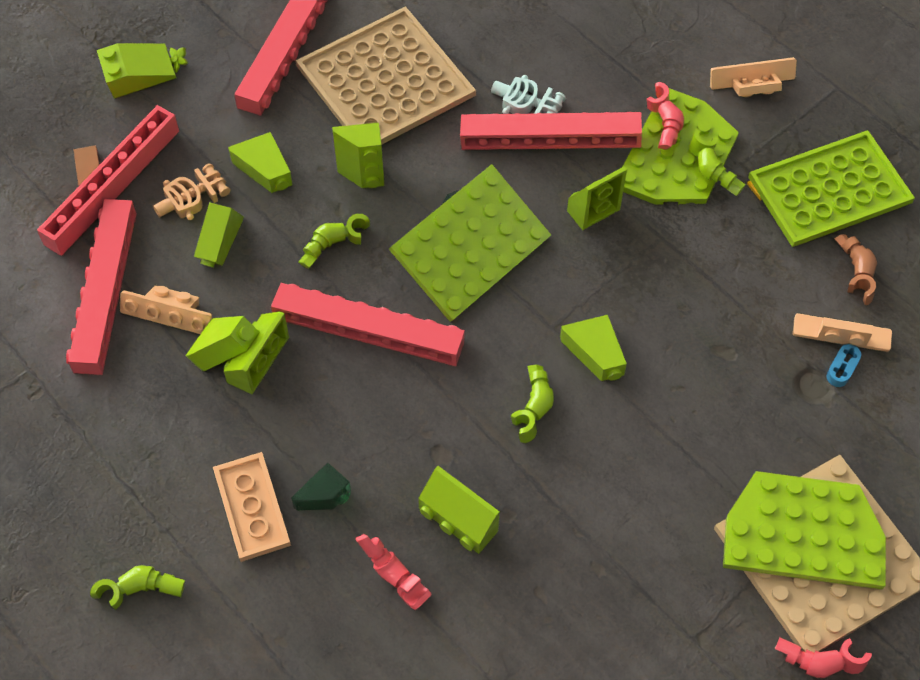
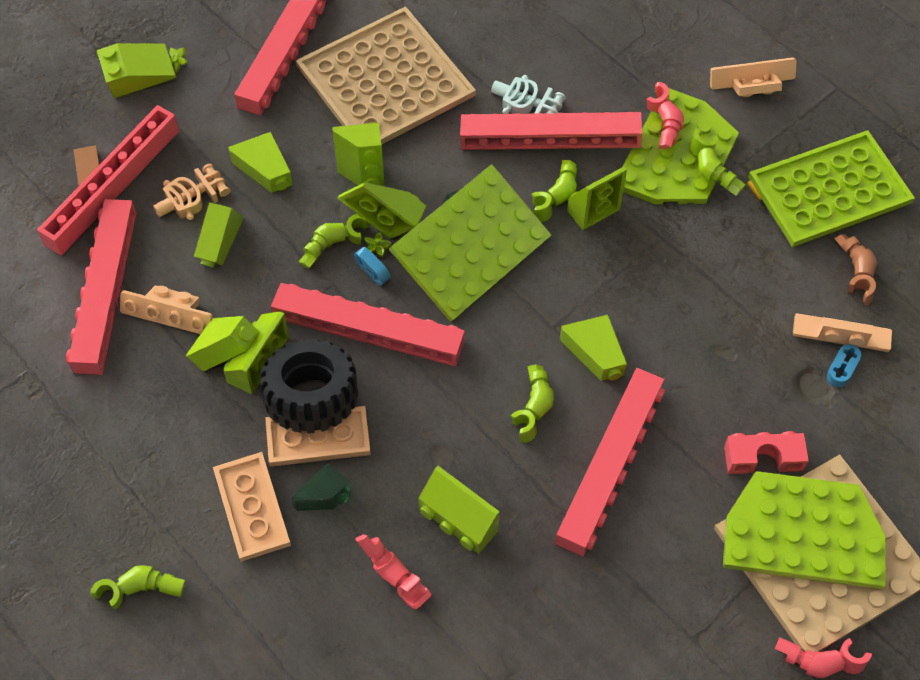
none -> black tyre [260,339,358,434]
none -> light nougat plate [265,406,371,467]
none -> lime slope [337,182,426,239]
none -> dark azure beam [354,247,391,286]
none -> lime plant [364,232,392,258]
none -> lime piece [531,160,577,222]
none -> coral brick [555,368,665,557]
none -> coral arch [724,431,809,474]

